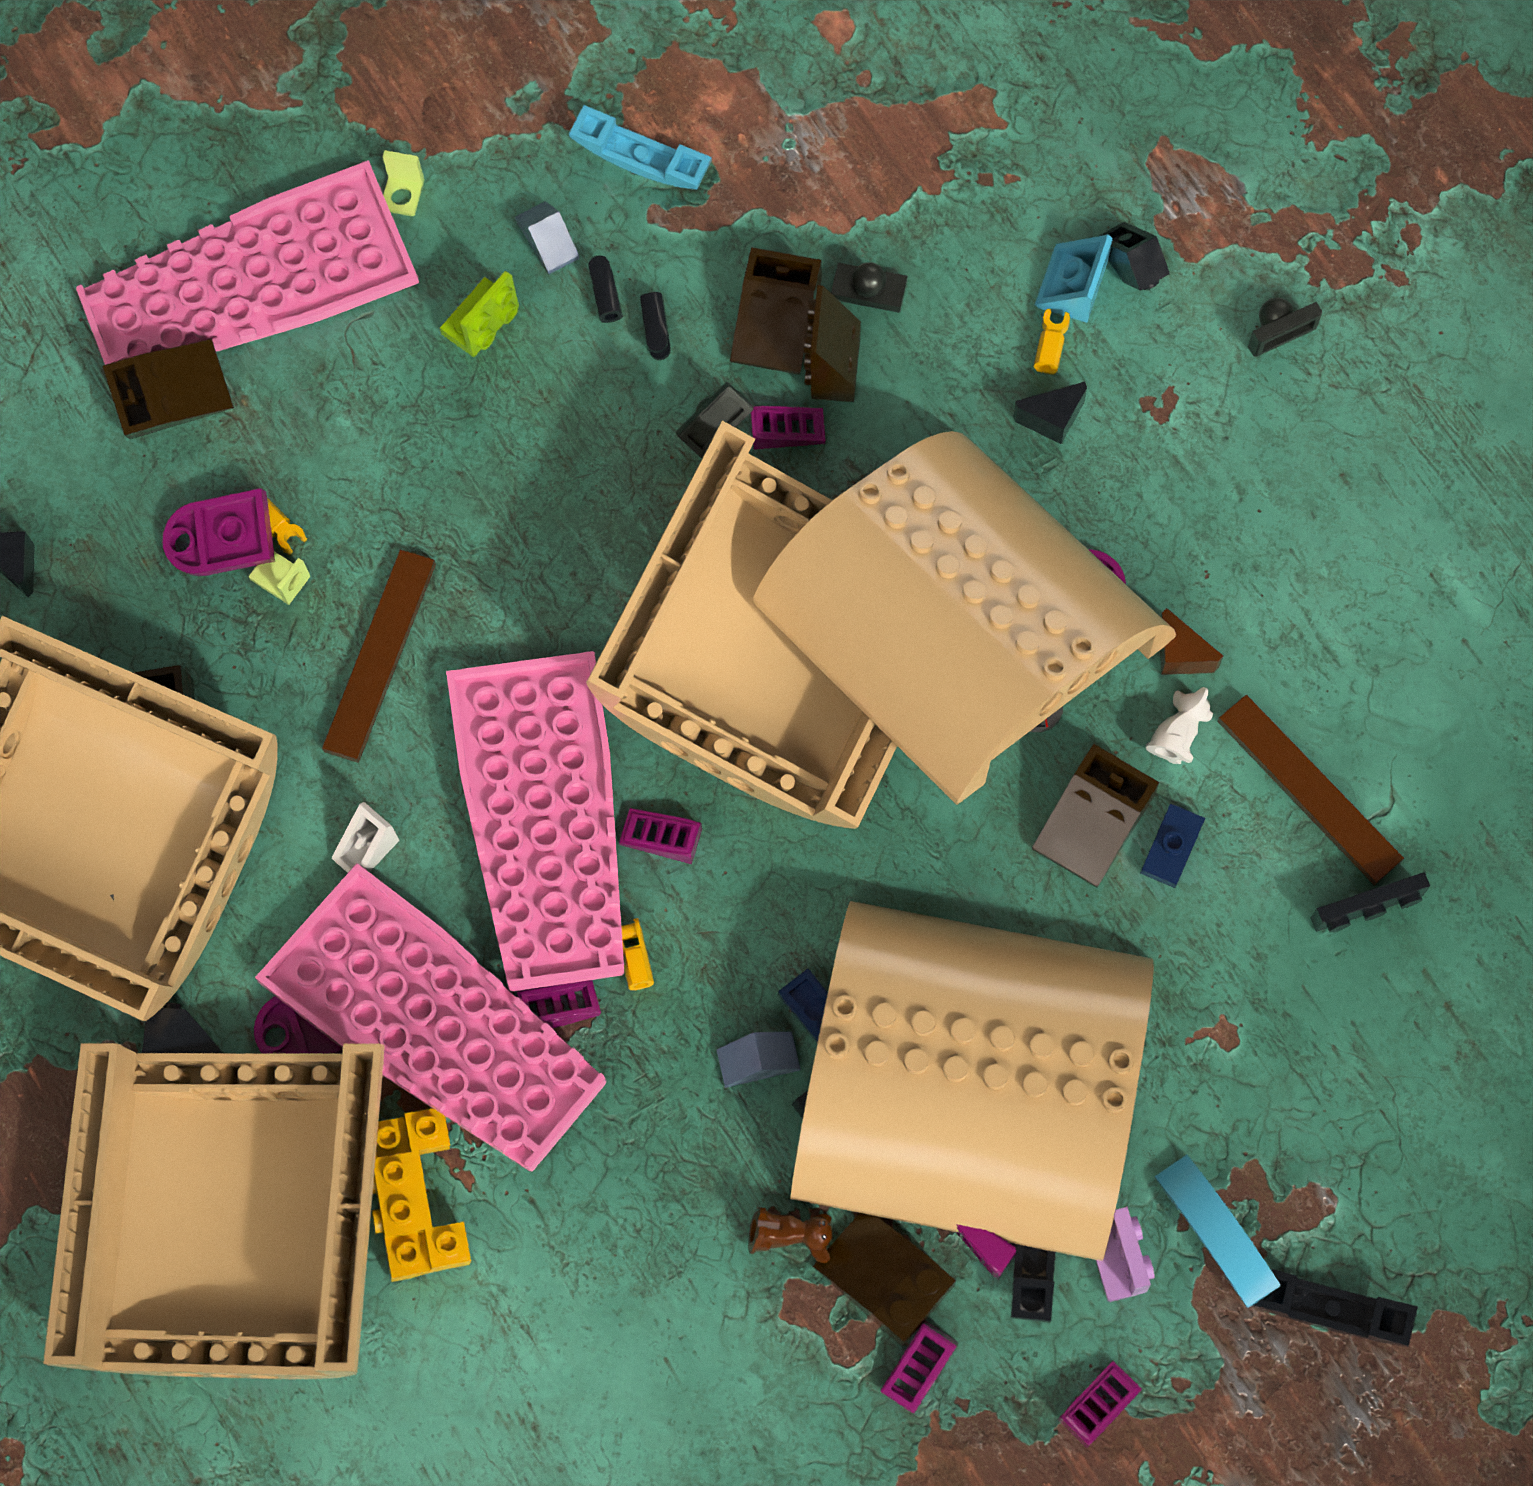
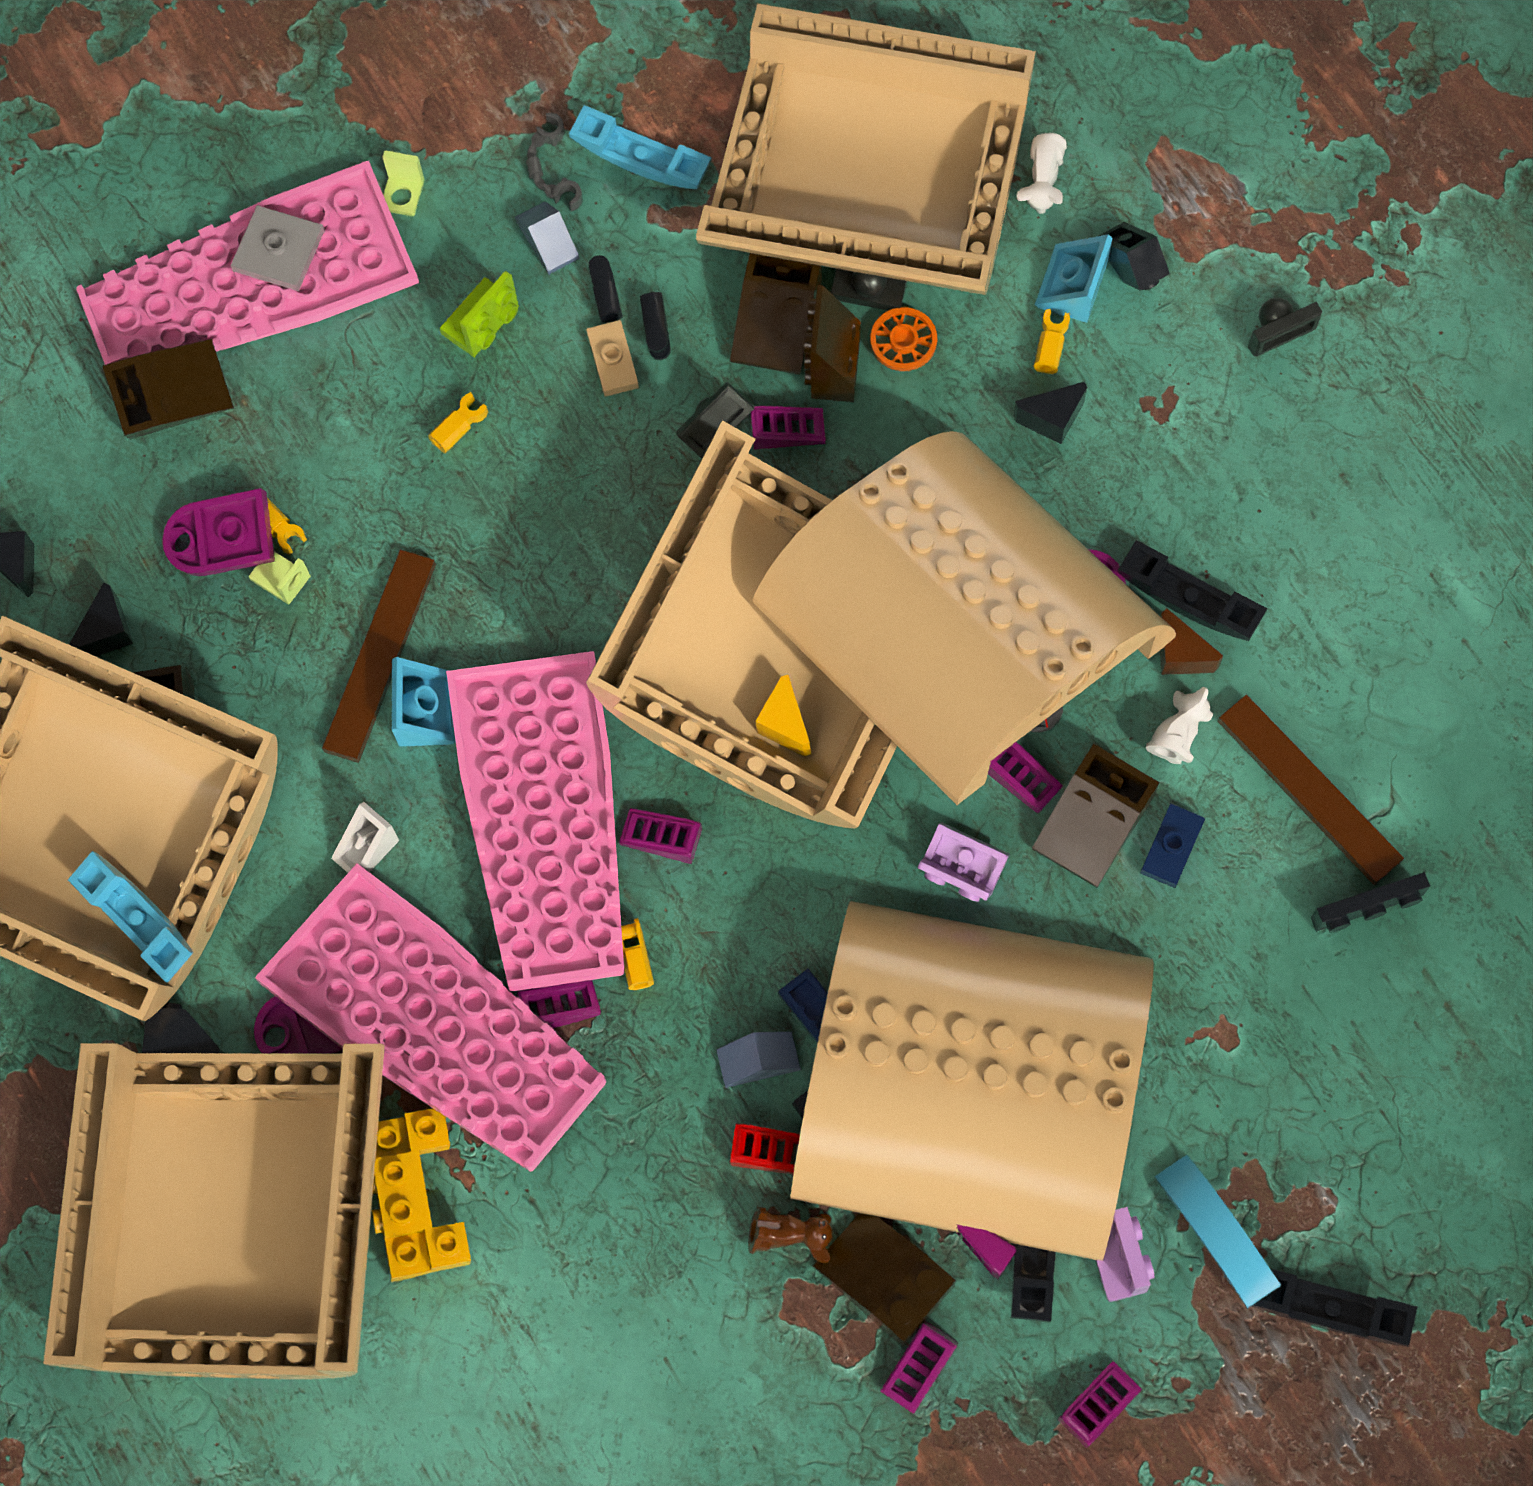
none -> medium azure slope [68,851,193,982]
none -> black slope [69,583,133,657]
none -> light grey plate [231,205,325,291]
none -> medium azure slope [392,657,456,747]
none -> yellow bar [428,392,488,454]
none -> dark grey piece [526,113,583,211]
none -> tan plate [586,320,639,397]
none -> tan slope [696,3,1036,295]
none -> red slope [730,1123,800,1175]
none -> yellow slope [755,675,811,757]
none -> orange wheel [870,307,937,371]
none -> lavender bracket [917,822,1010,902]
none -> magenta slope [988,742,1063,814]
none -> white animal [1017,133,1067,214]
none -> black slope [1118,540,1268,641]

